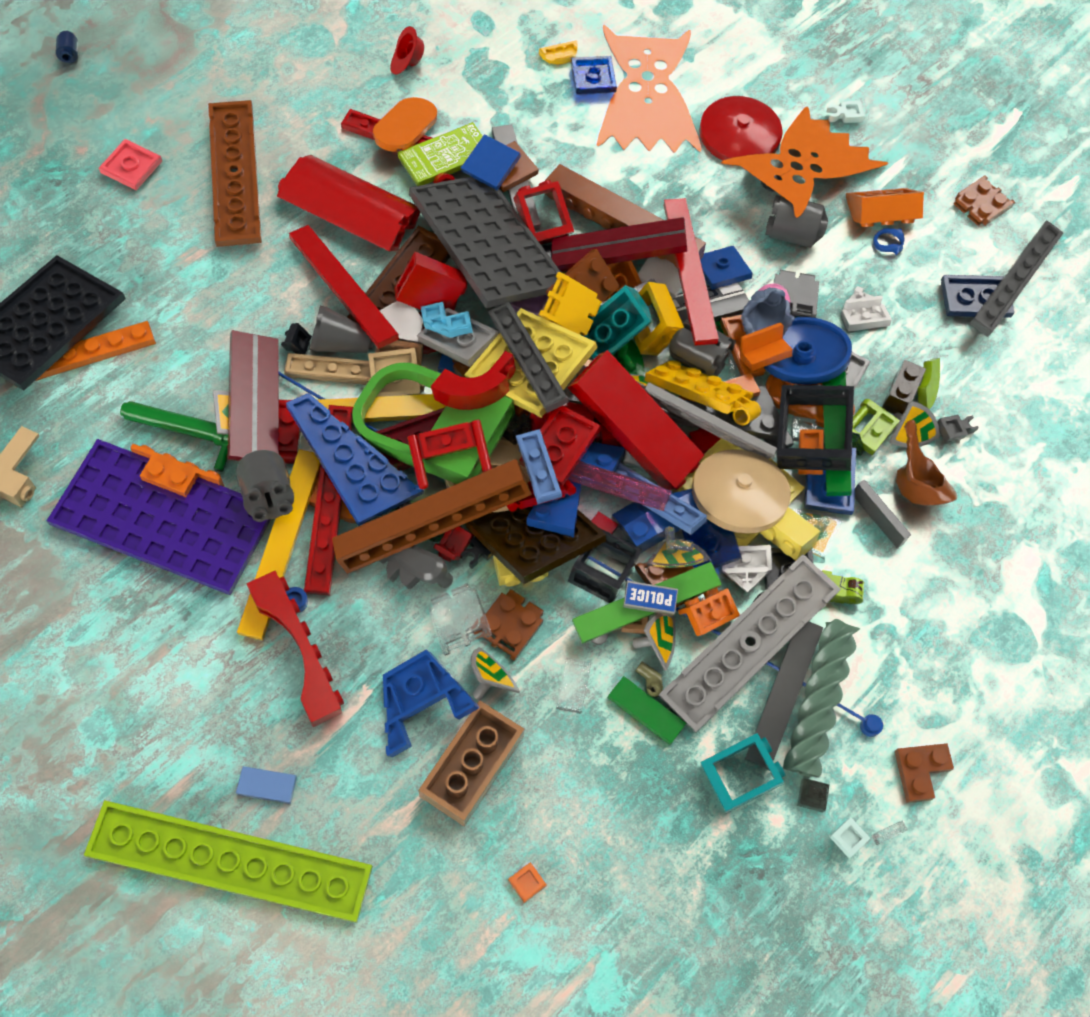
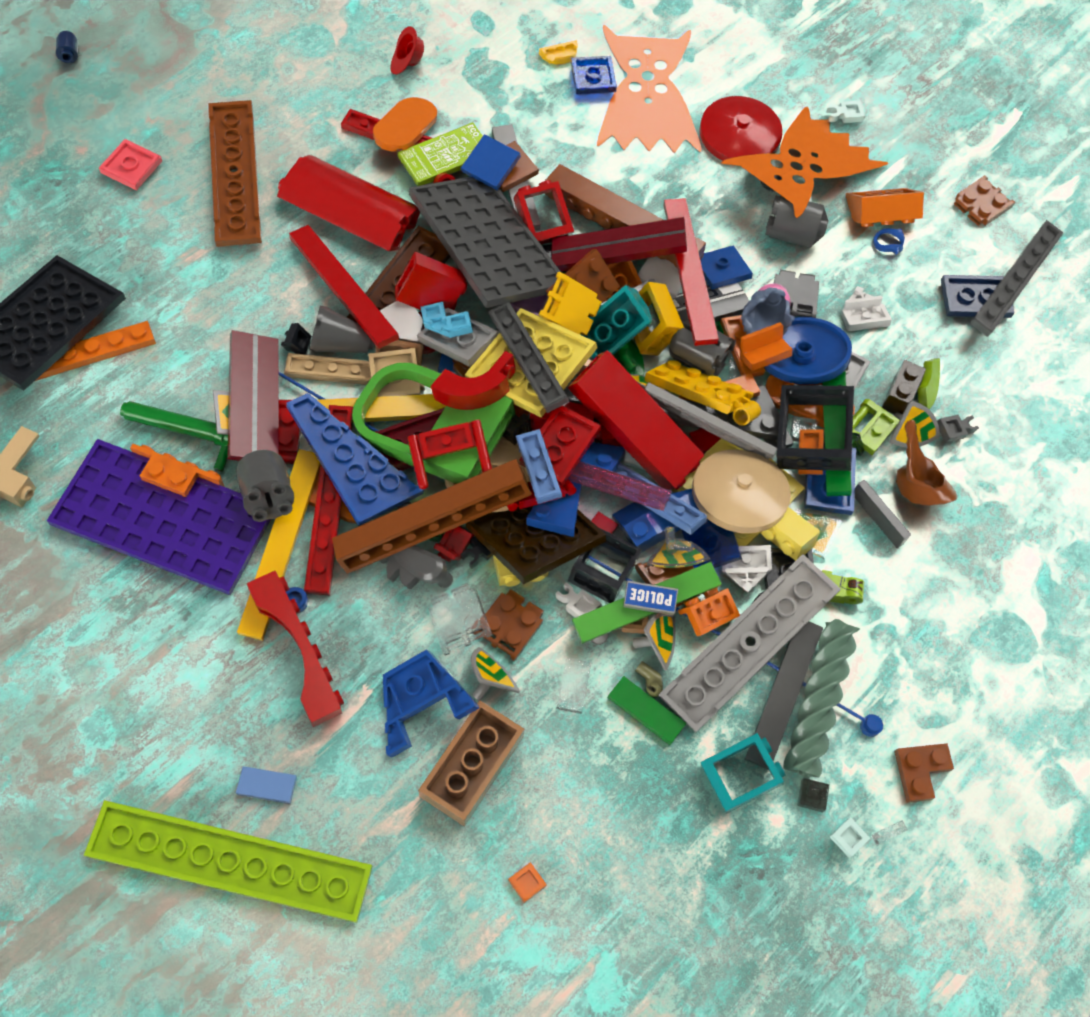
none -> white plate [556,582,602,618]

